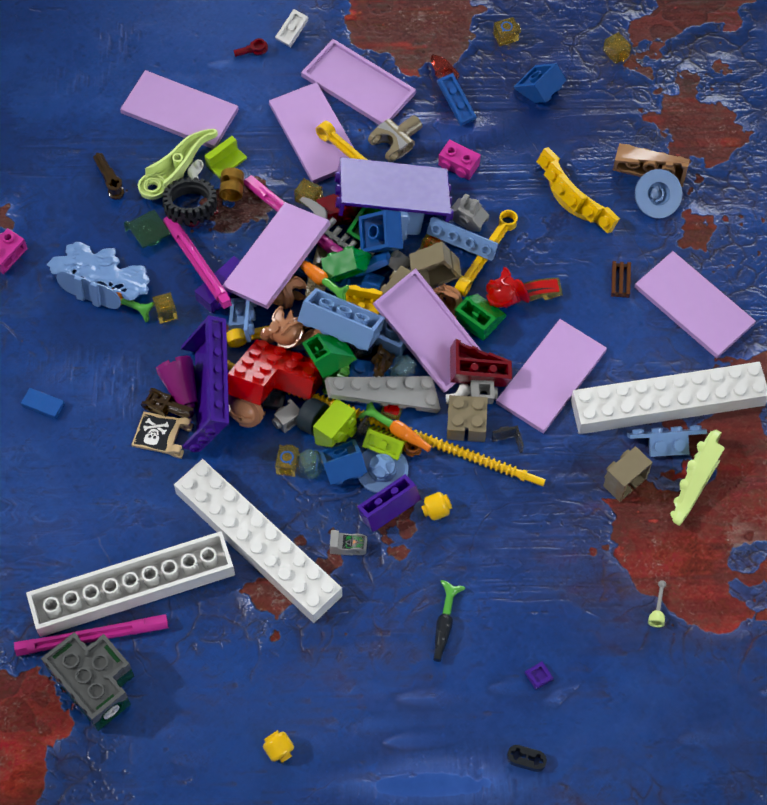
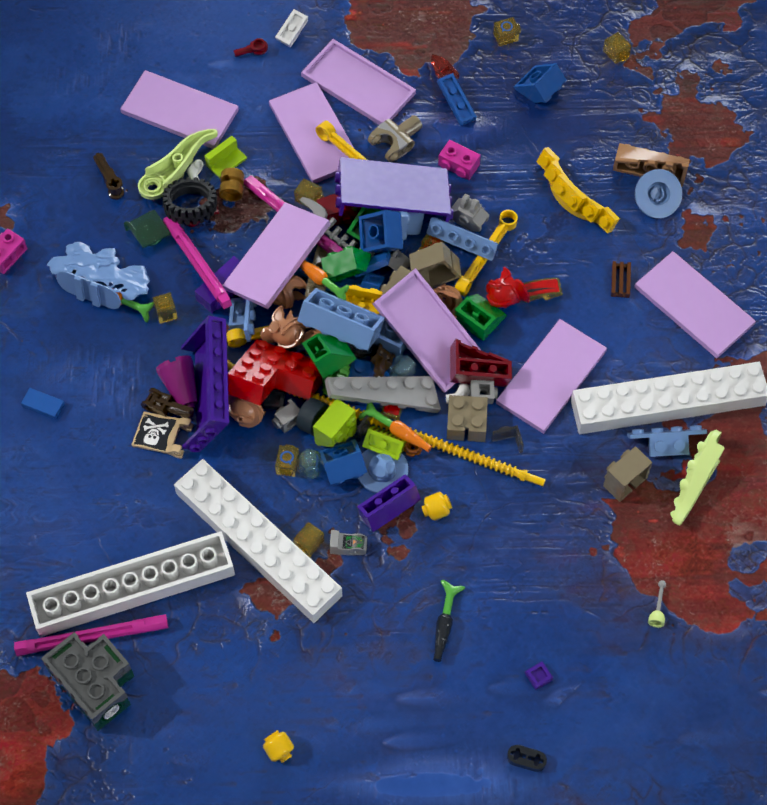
none -> clear yellow brick [293,522,324,558]

